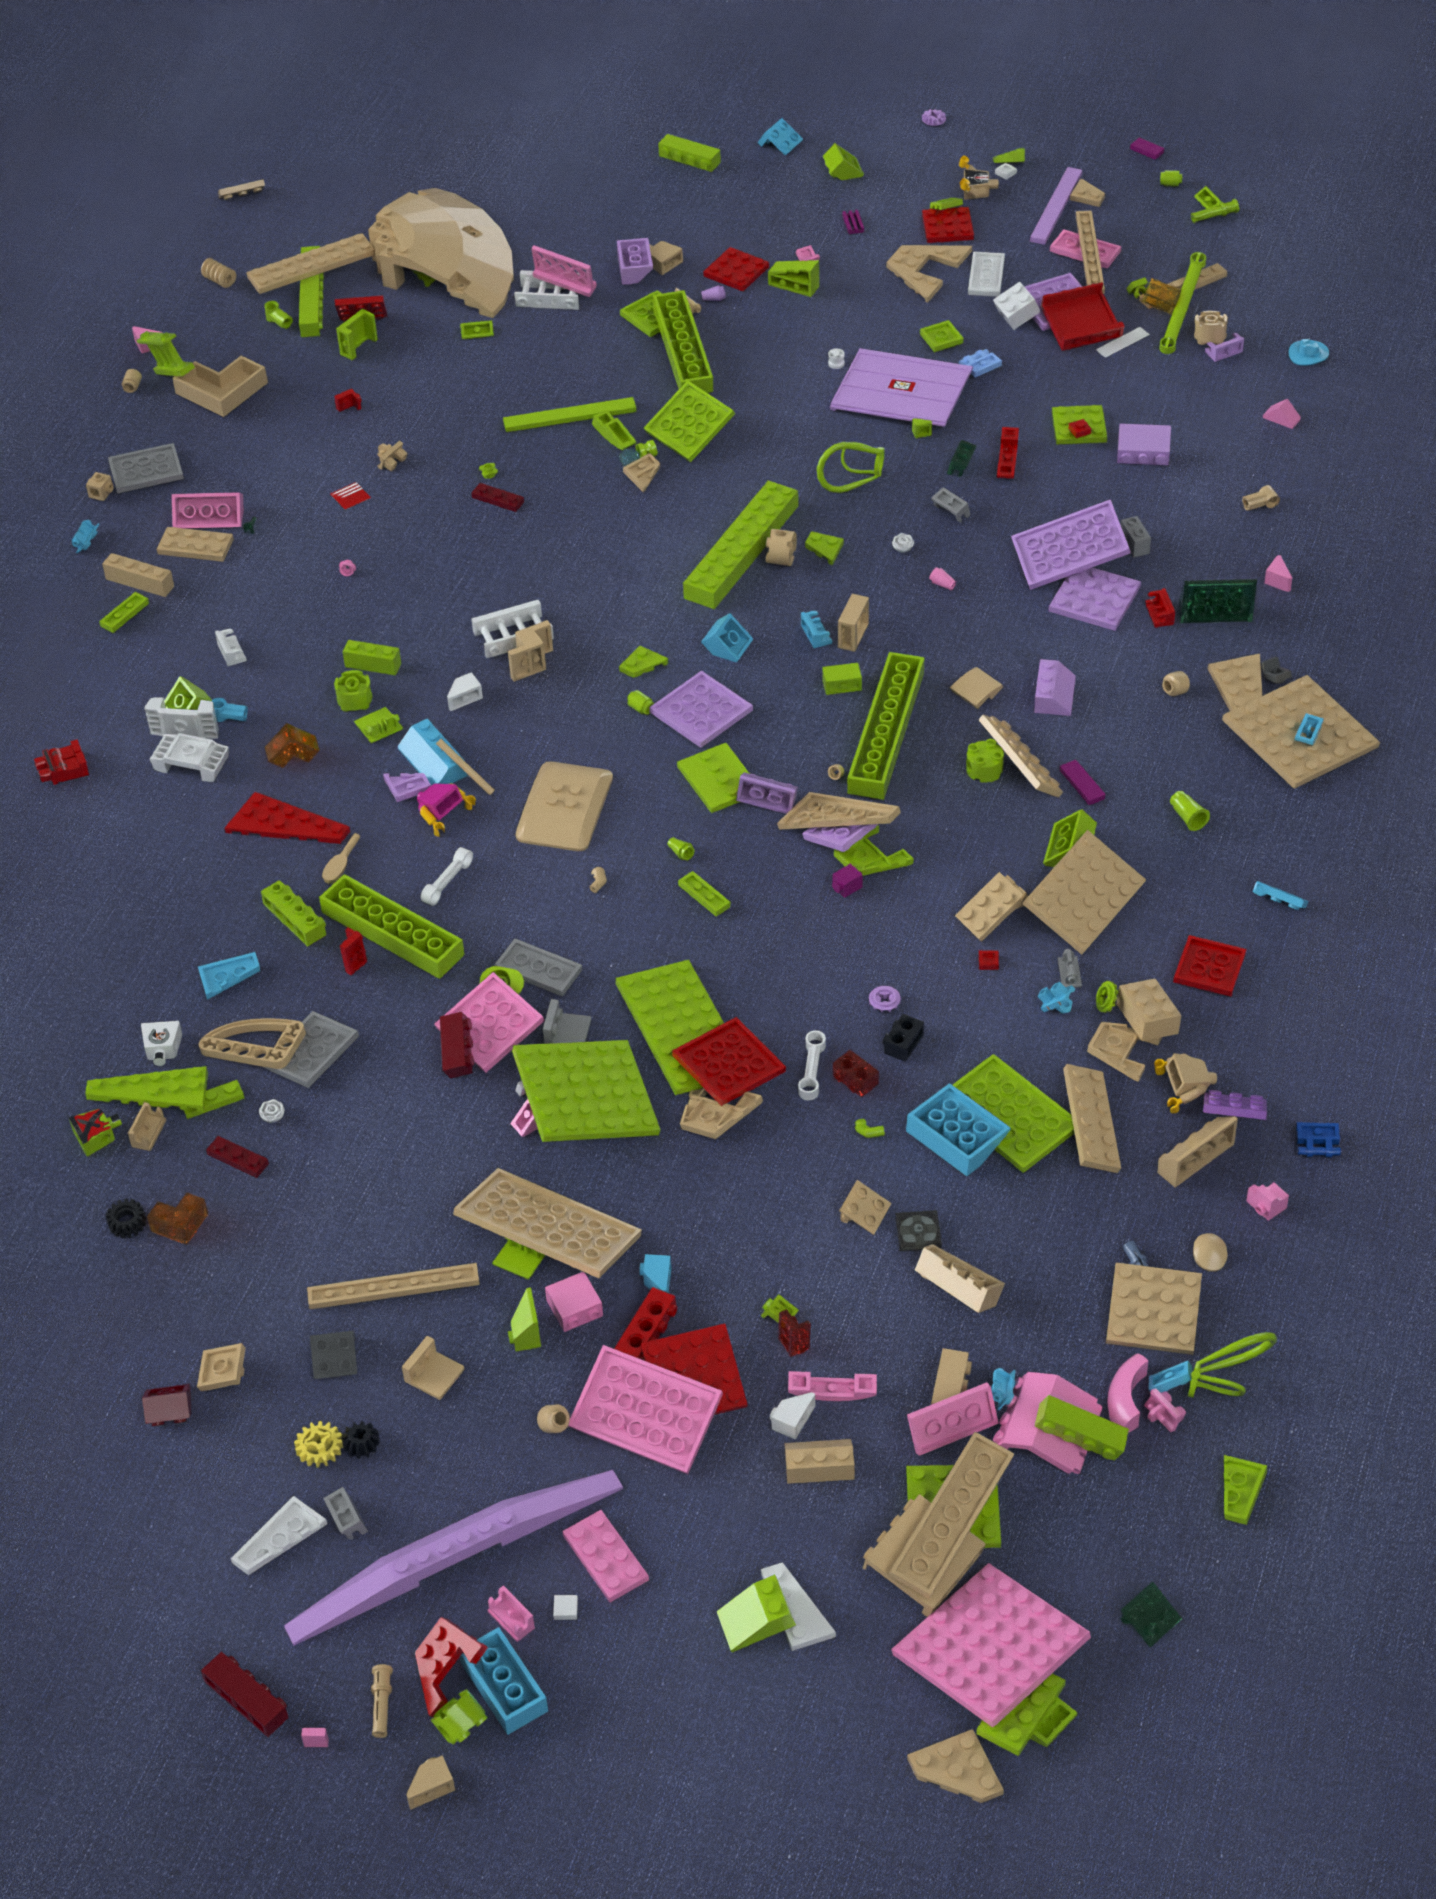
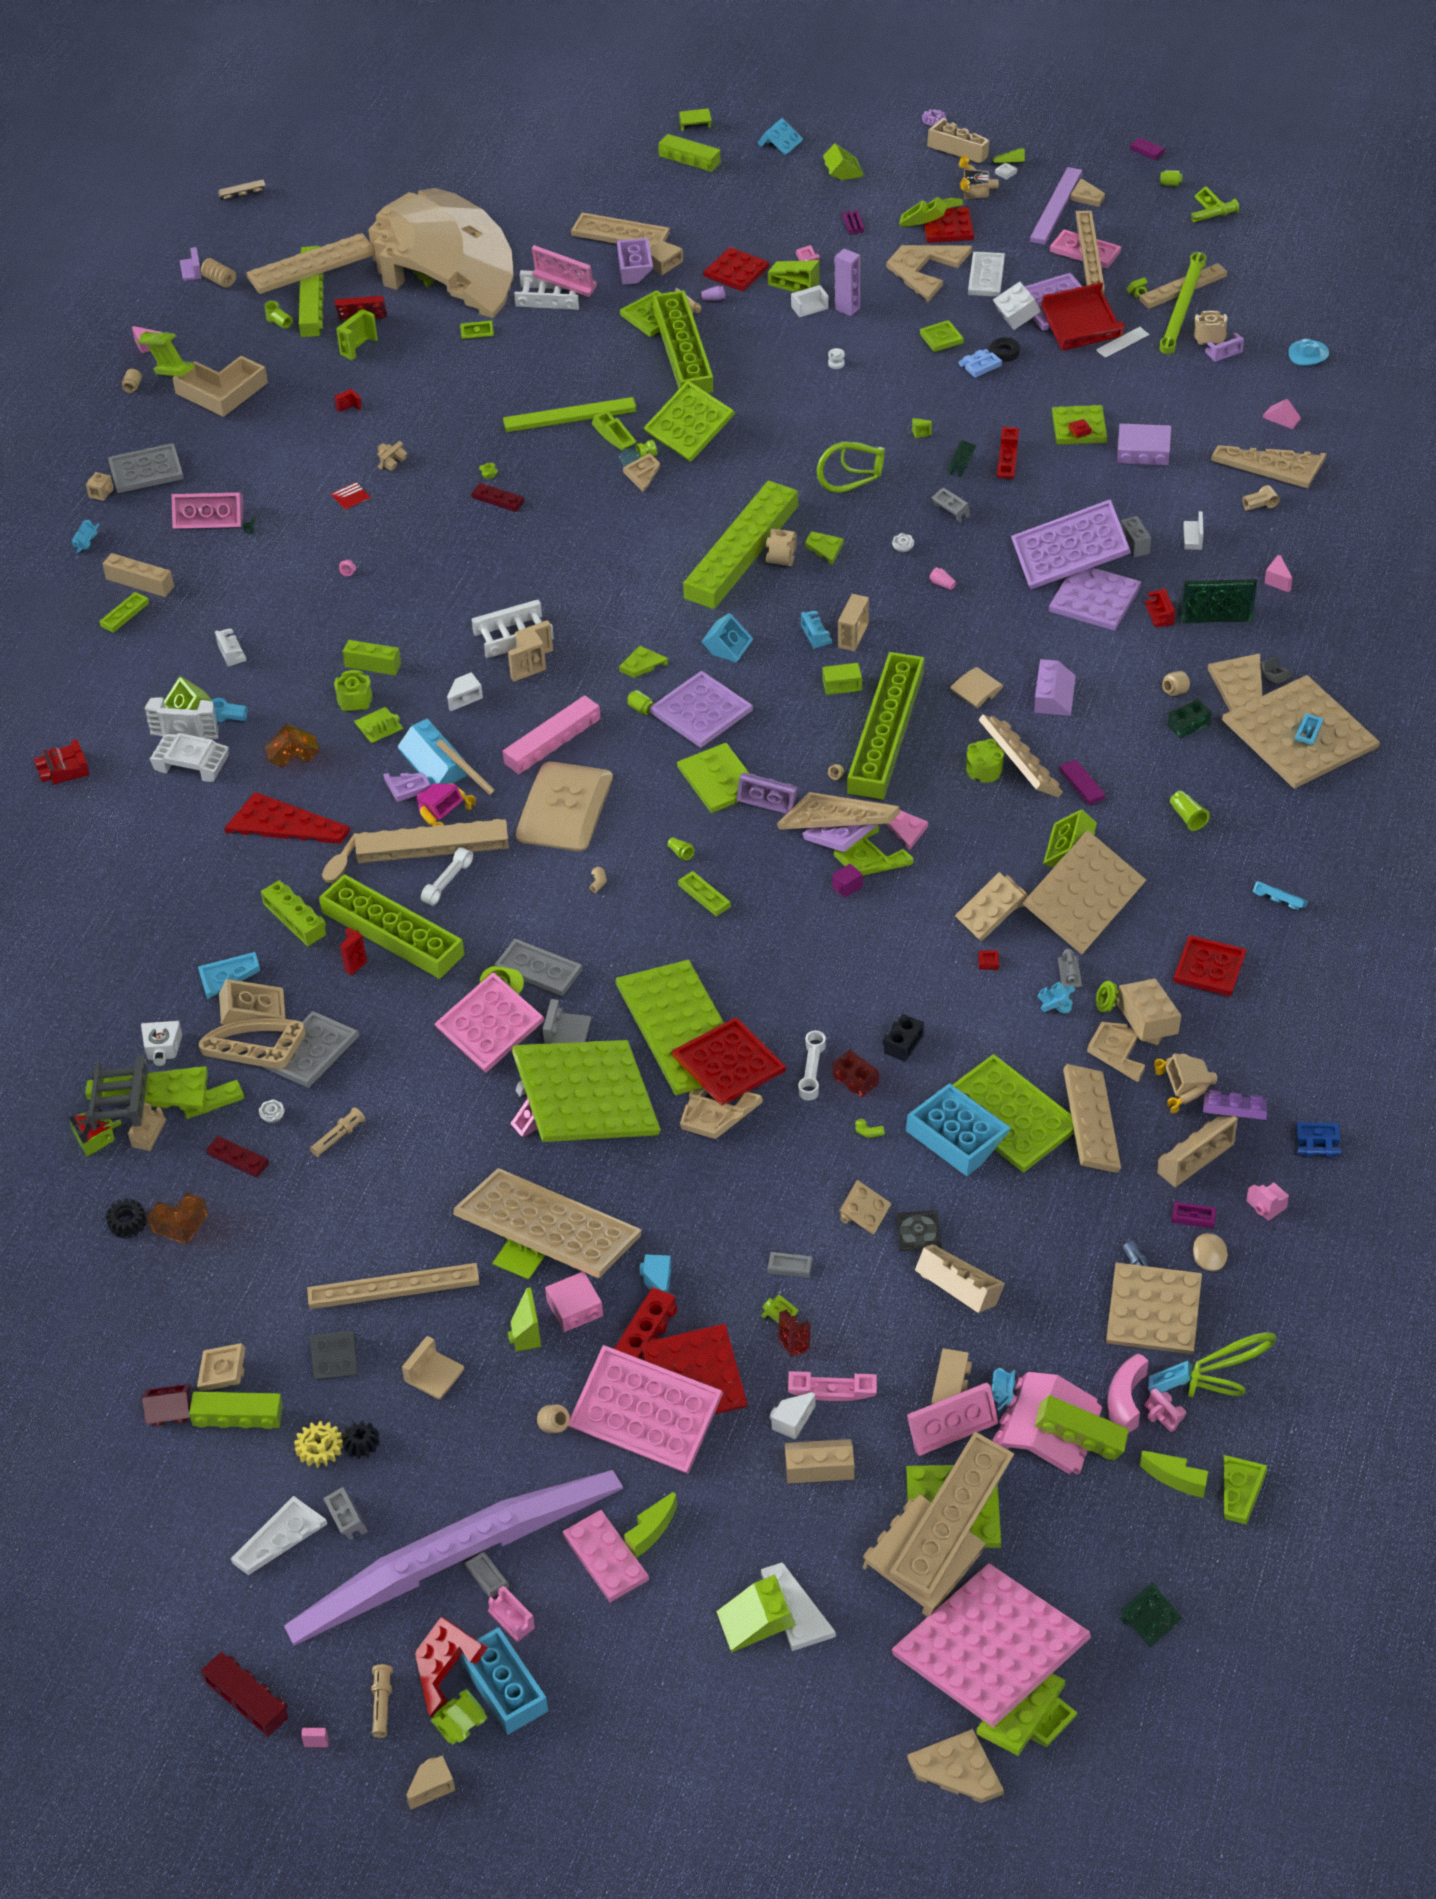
tan plate [157,527,234,562] -> none
dark red brick [440,1012,474,1078] -> none
white tile [553,1595,578,1620] -> none
lavender door [830,348,973,427] -> none
lavender gear [869,986,901,1013] -> none
clear yellow brick [1141,278,1182,314] -> none
none -> dark grey fence [86,1055,148,1131]
none -> lavender panel [180,247,202,281]
none -> lime brick [189,1392,283,1429]
none -> tan slope [219,979,286,1025]
none -> tan pin [310,1107,365,1157]
none -> tan brick [355,819,509,863]
none -> light grey tile [464,1551,509,1598]
none -> bright pink brick [503,695,601,775]
none -> tan plate [571,213,670,246]
none -> lime slope [624,1492,677,1558]
none -> lime hinge [679,108,711,131]
none -> light grey tile [767,1252,813,1278]
none -> white panel [791,285,828,317]
none -> lavender brick [834,249,860,316]
none -> bright pink wing [886,810,928,850]
none -> lime slope [899,197,947,227]
none -> tan wedge [927,118,990,163]
none -> black tyre [990,337,1020,362]
none -> lime slope [1140,1450,1208,1498]
none -> clear green brick [1167,699,1212,739]
none -> magenta tile [1171,1202,1217,1229]
none -> white panel [1183,511,1203,550]
none -> tan wing [1211,445,1327,488]

